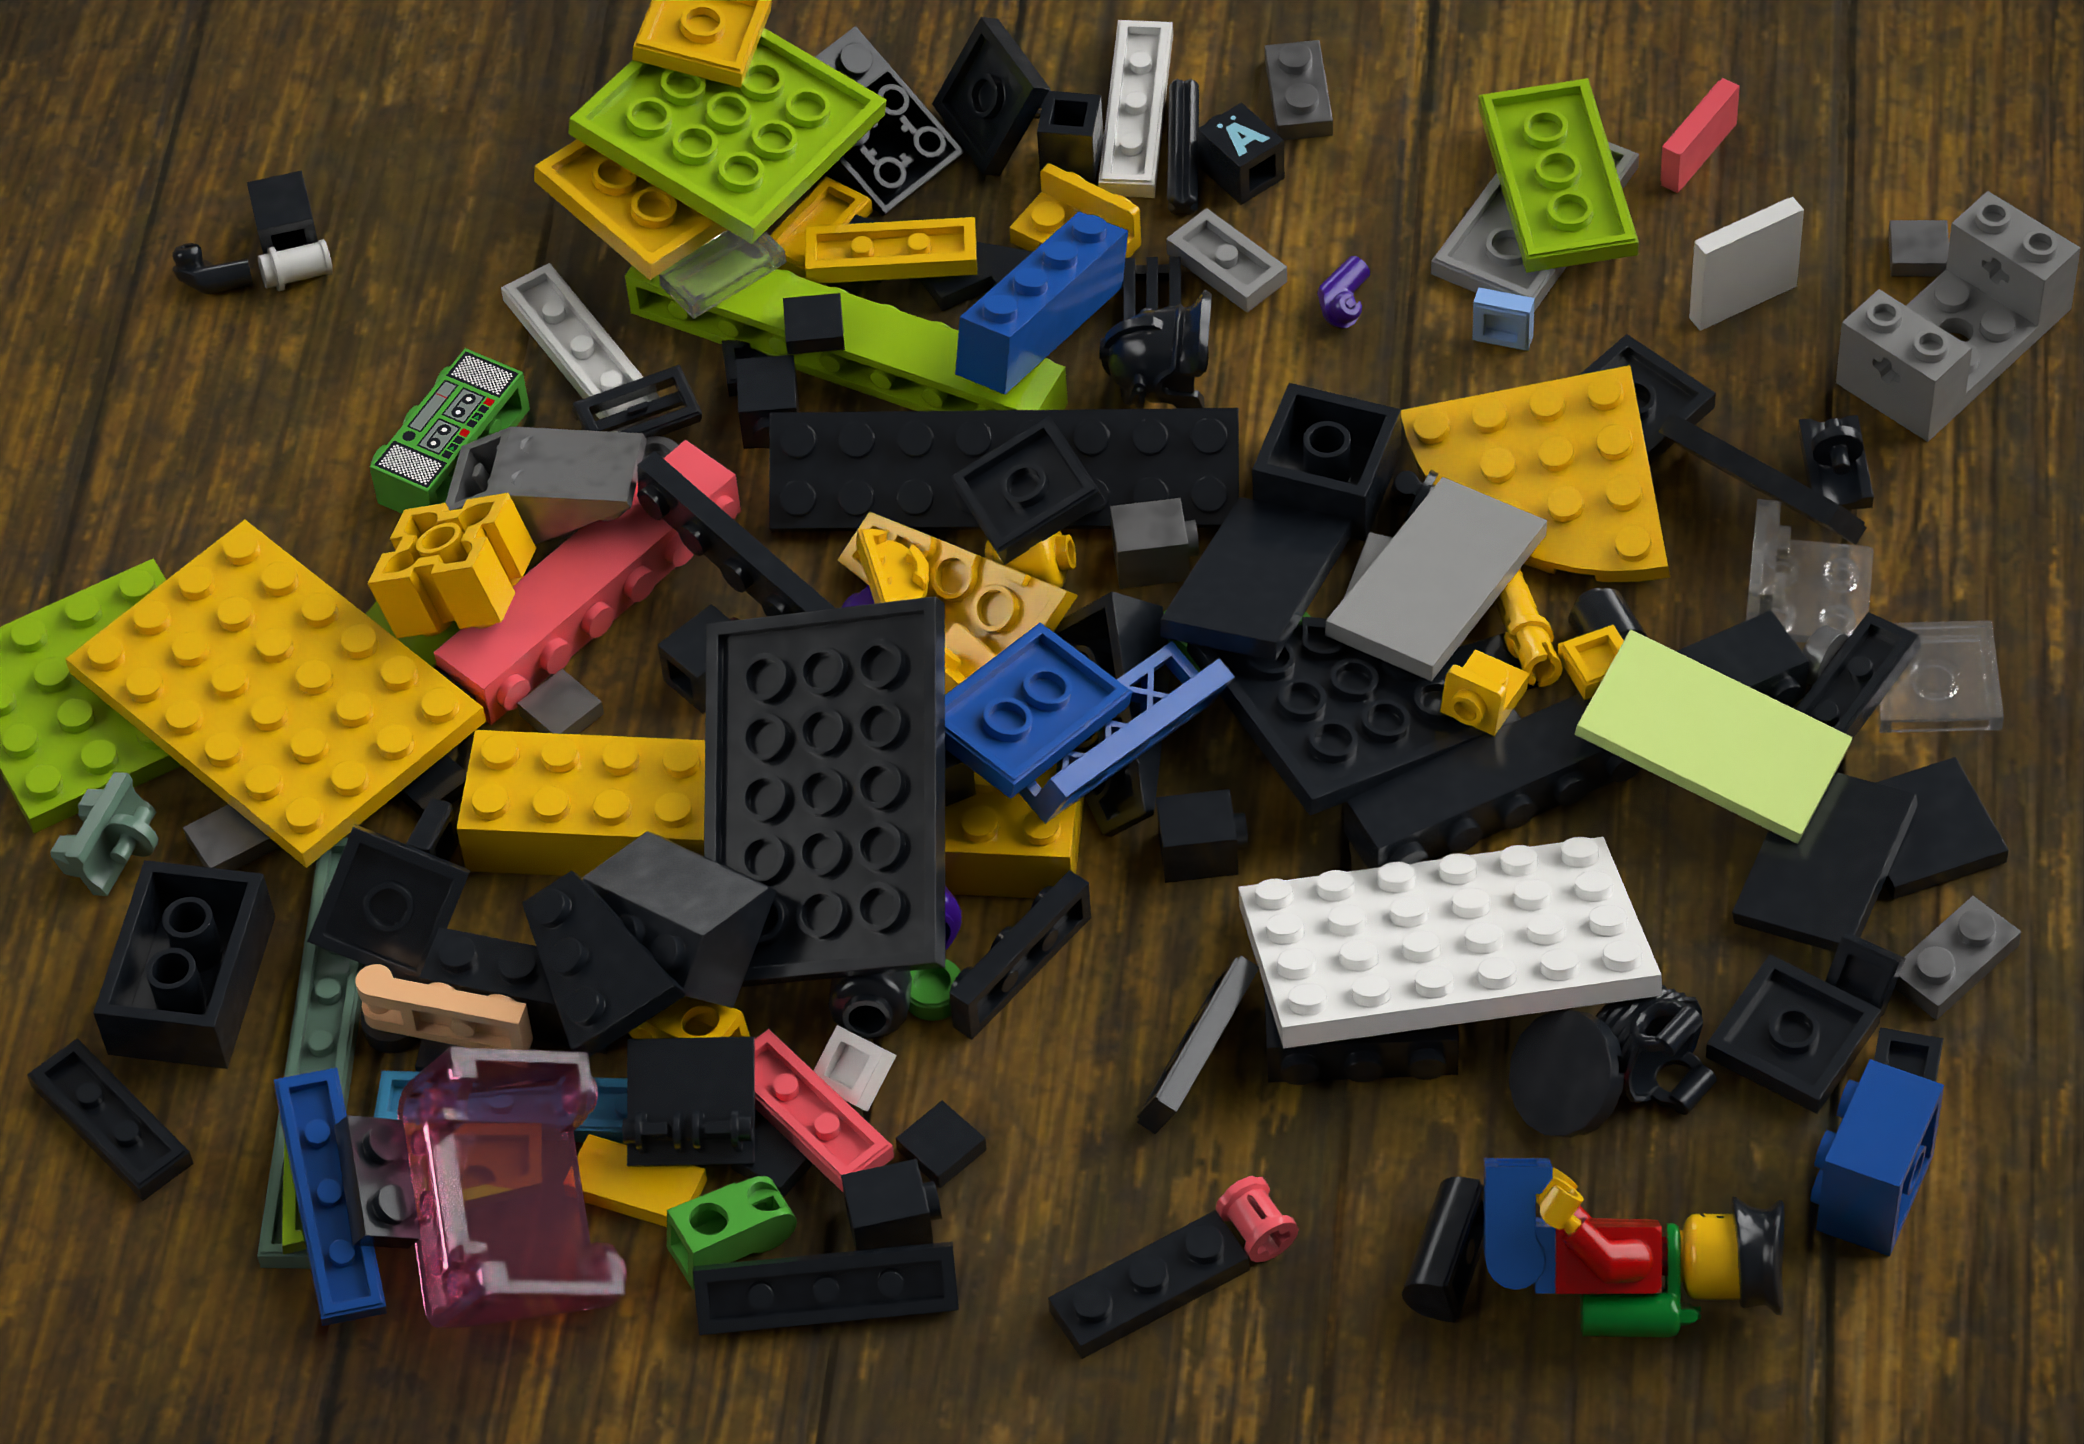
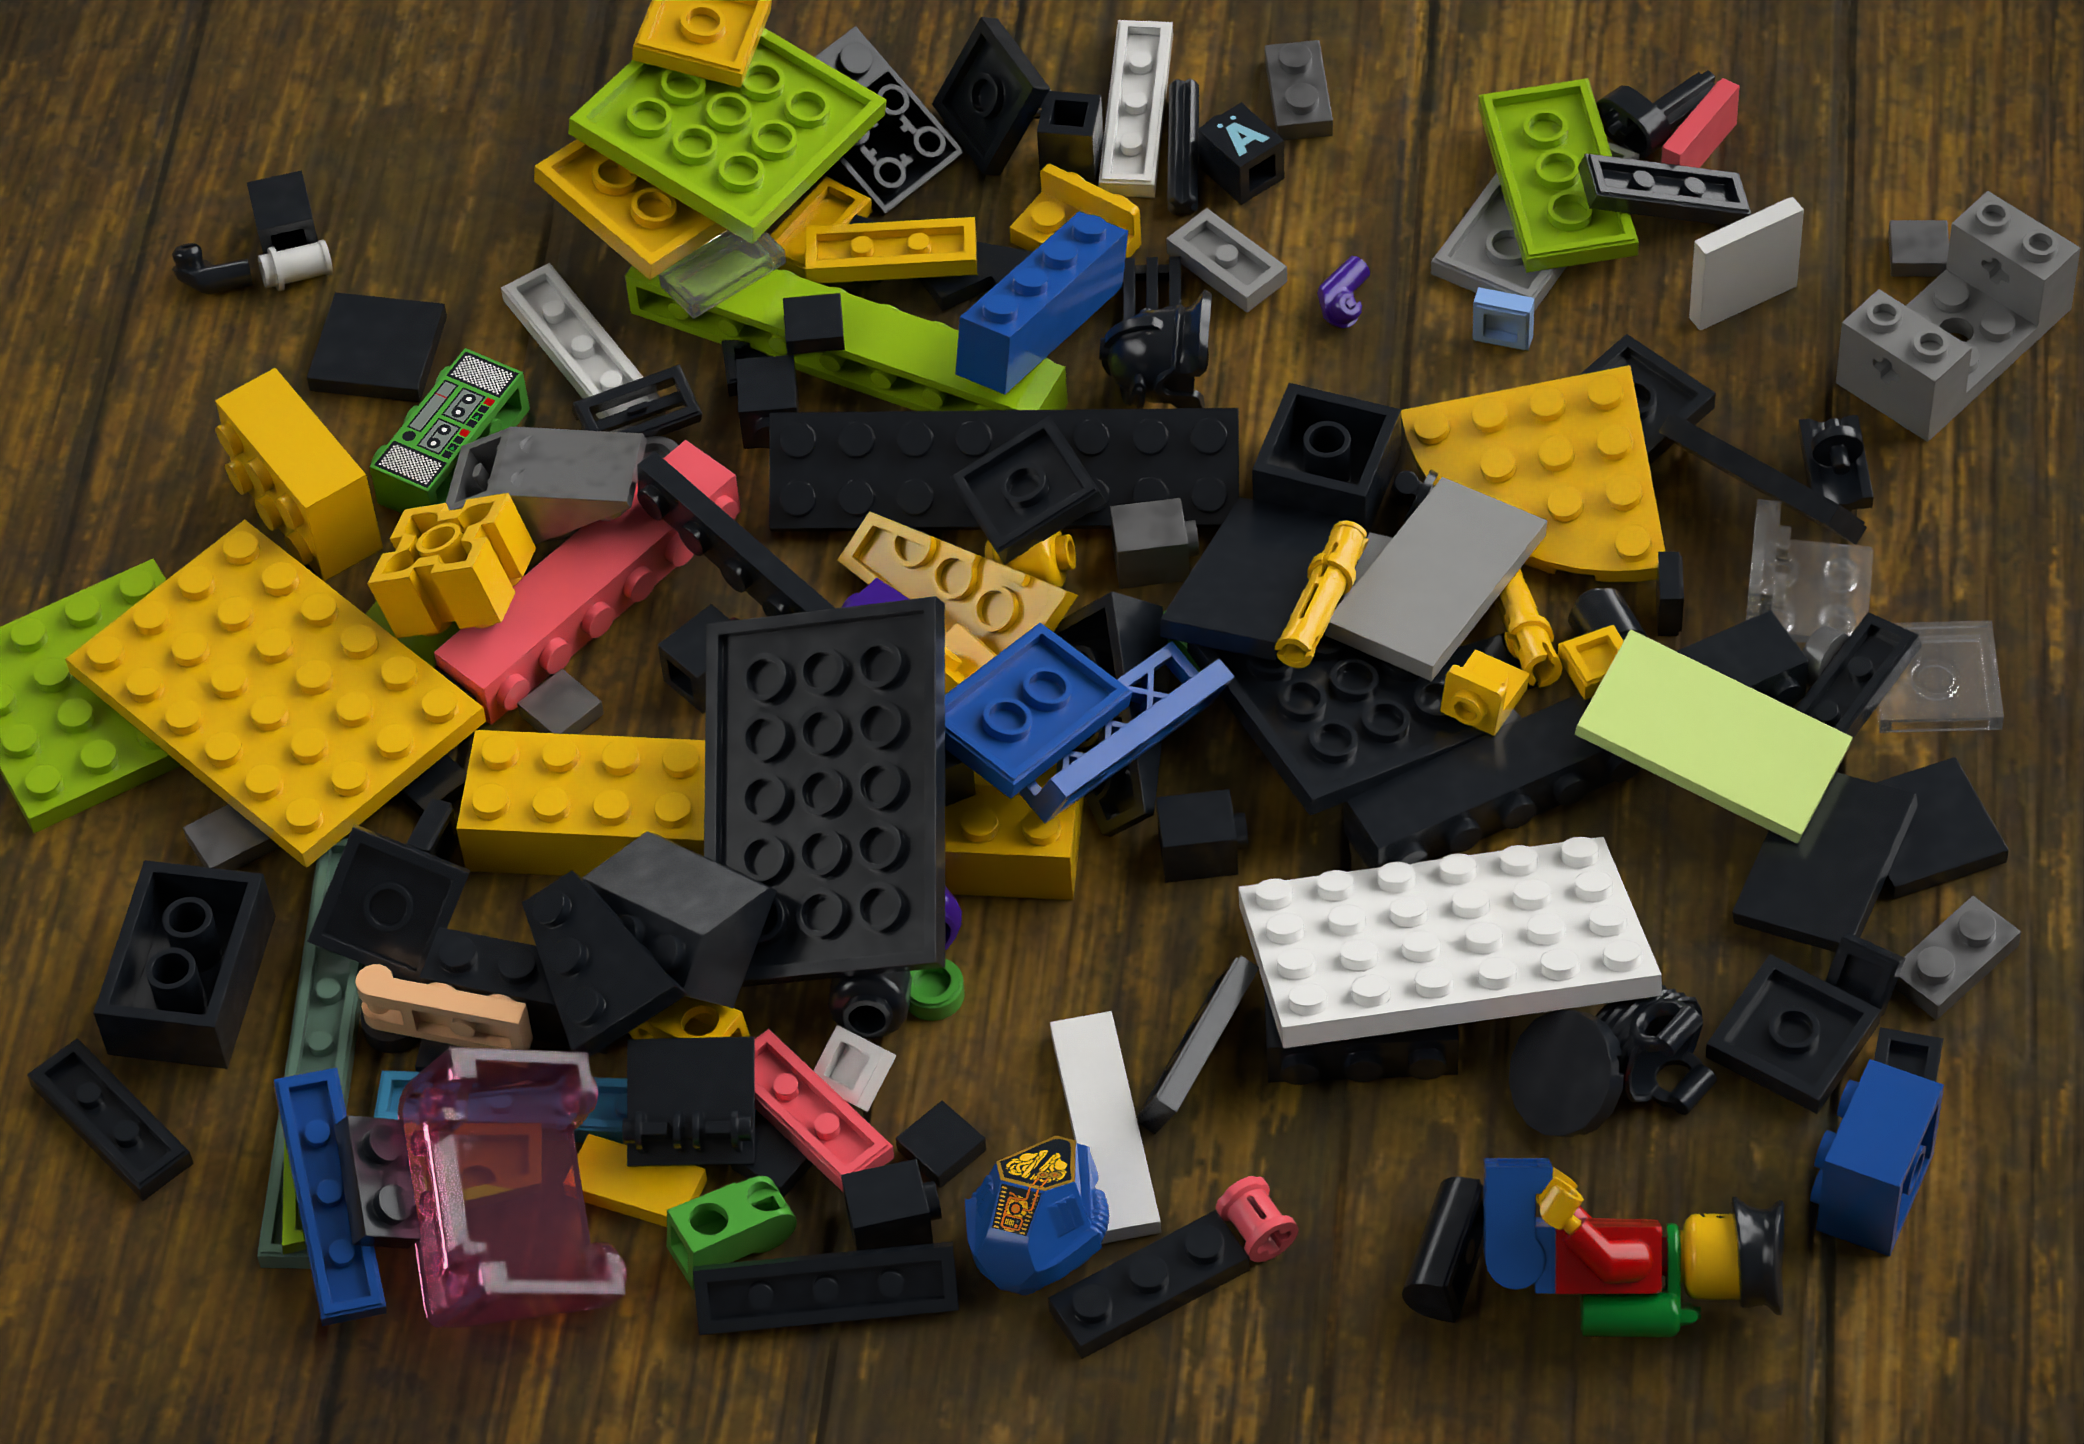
sand green hips [50,772,159,896] -> none
yellow tile [856,529,929,604] -> none
black plate [949,870,1091,1040] -> none
none -> yellow brick [215,368,383,582]
none -> black tile [307,292,447,403]
none -> blue helmet [965,1136,1110,1295]
none -> white tile [1050,1011,1161,1244]
none -> yellow pin [1275,521,1369,668]
none -> black tile [1578,153,1751,226]
none -> black piece [1596,70,1716,159]
none -> black tile [1656,552,1684,636]

